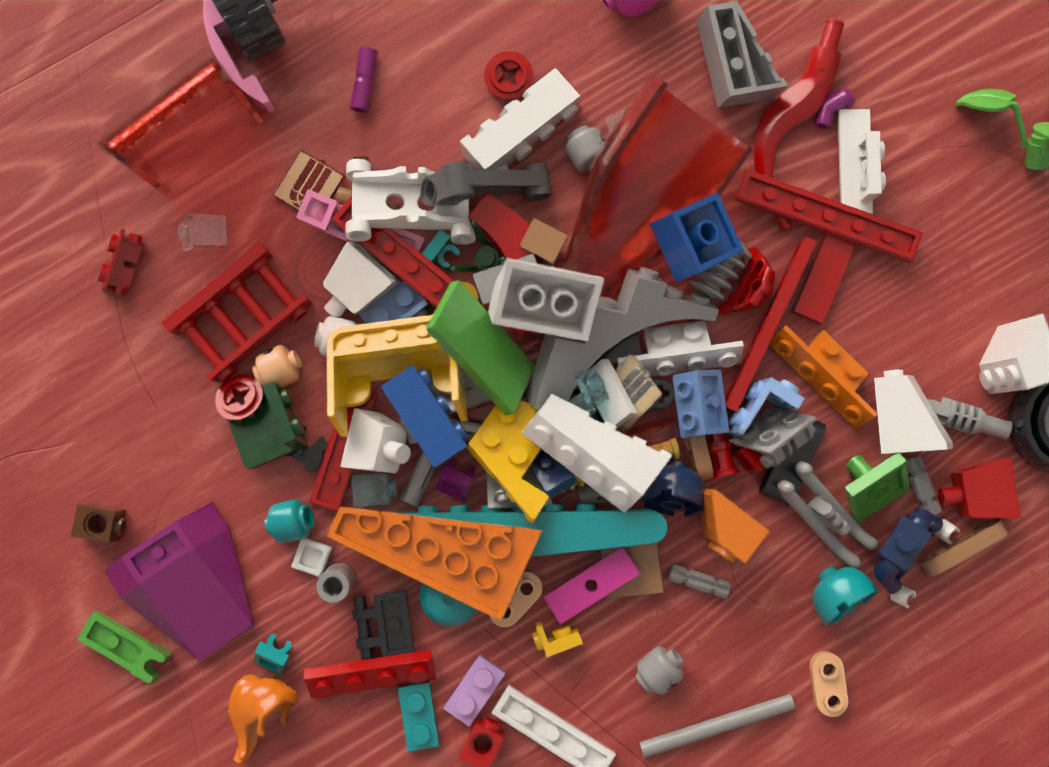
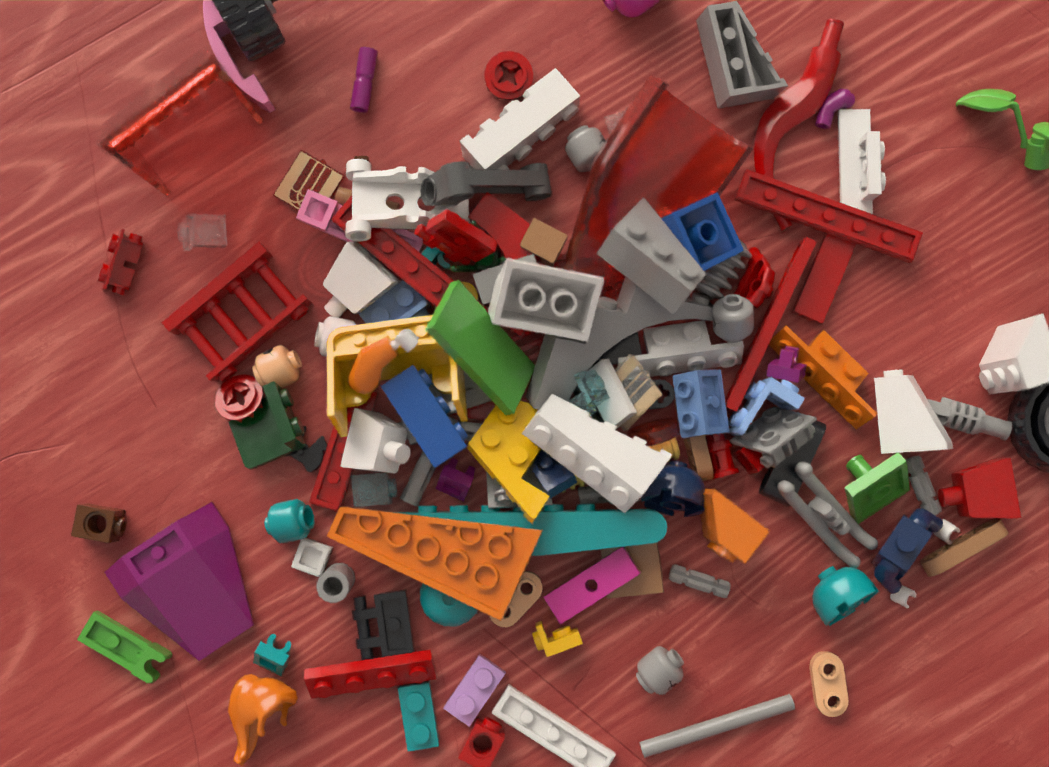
none -> orange arm [347,329,419,394]
none -> red plate [414,209,498,265]
none -> light grey wedge [597,197,706,314]
none -> light grey head [712,294,754,343]
none -> magenta tile [767,346,807,383]

